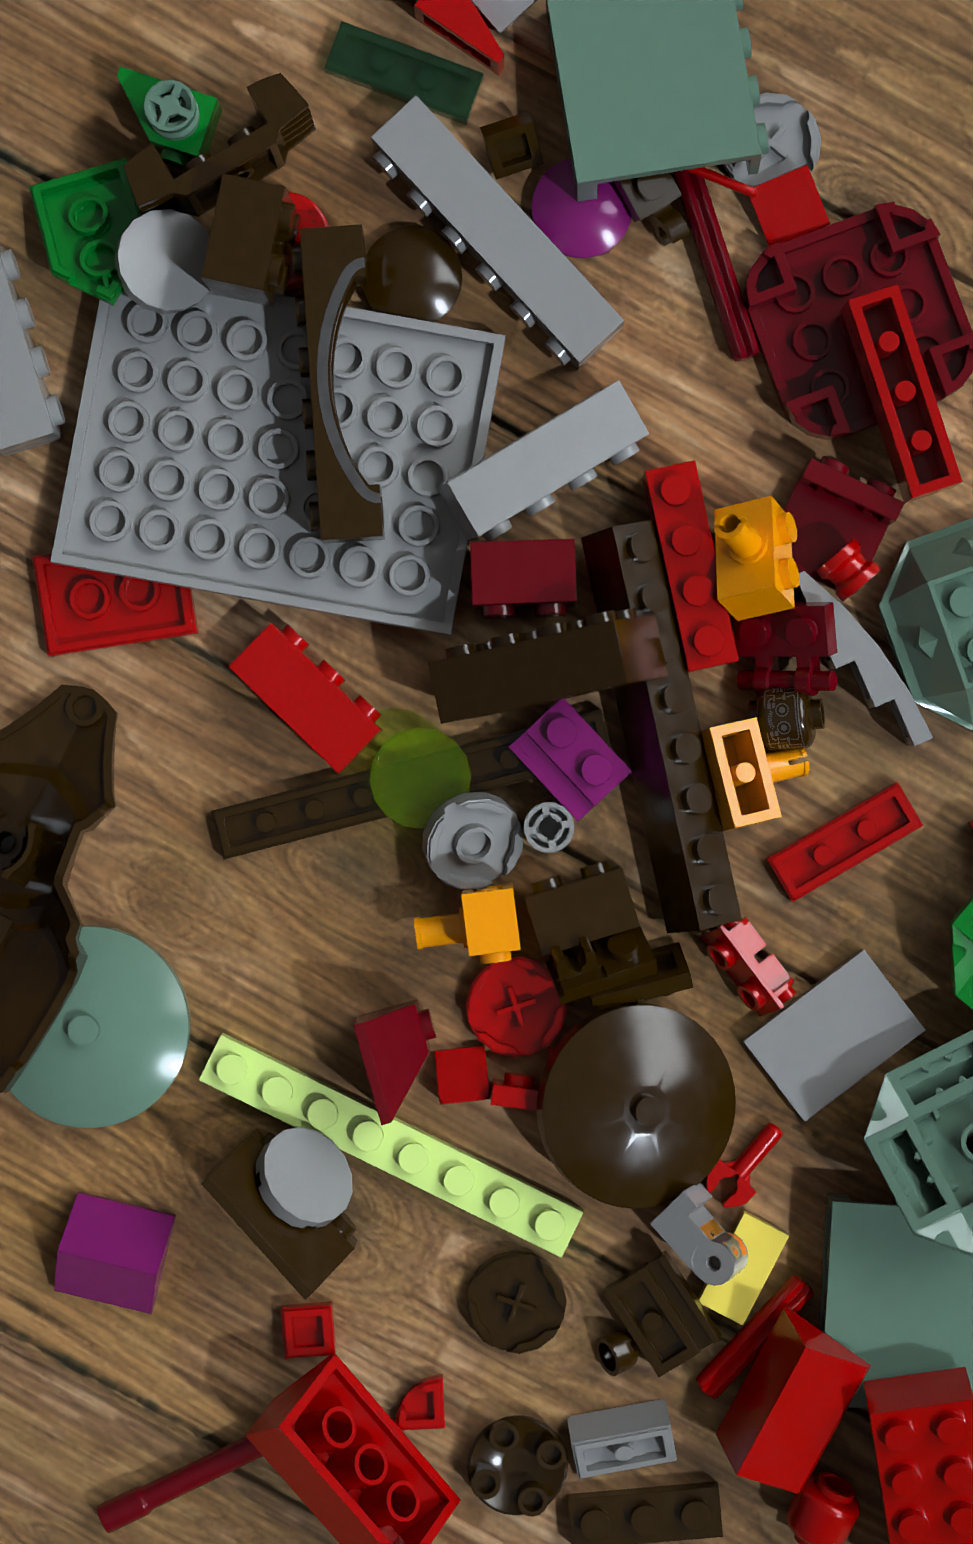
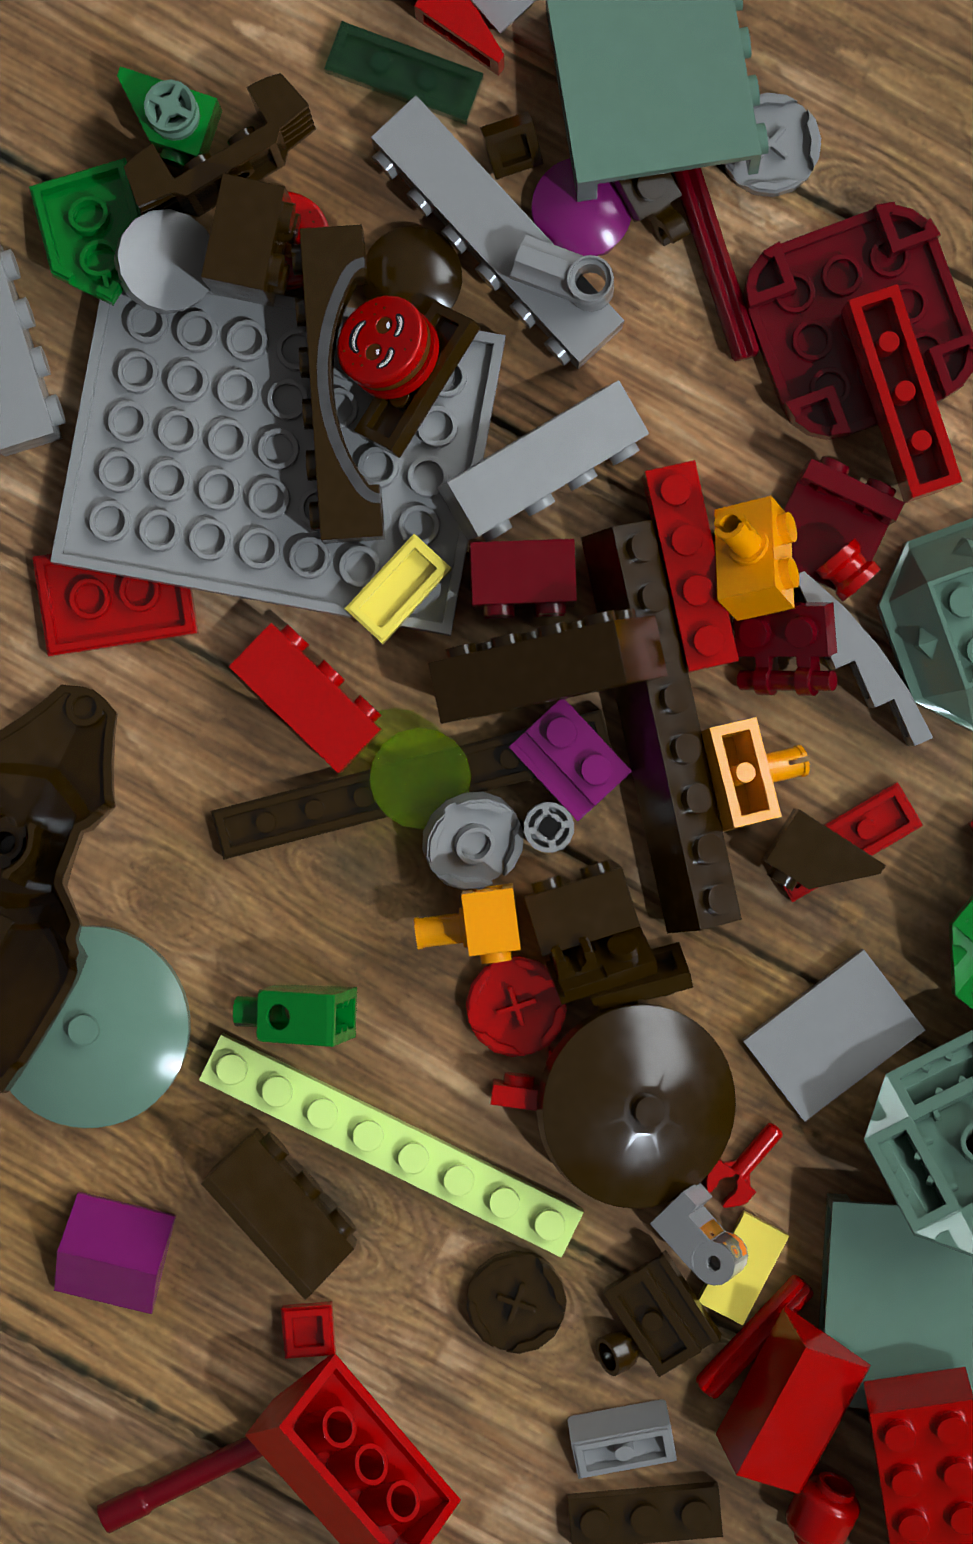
light grey tile [256,1127,353,1228] -> none
dark red slope [353,999,437,1125] -> none
red tile [395,1374,445,1430] -> none
red slope [435,1045,490,1105] -> none
dark brown dish [467,1415,568,1517] -> none
red piece [685,164,830,247] -> none
red hinge [700,916,796,1017] -> none
dark brown head [749,687,825,751] -> none
none -> green torso [233,985,357,1047]
none -> red head [337,295,439,399]
none -> light yellow tile [345,534,452,644]
none -> dark brown plate [354,301,481,458]
none -> light grey piece [510,235,614,312]
none -> dark brown slope [761,809,886,891]

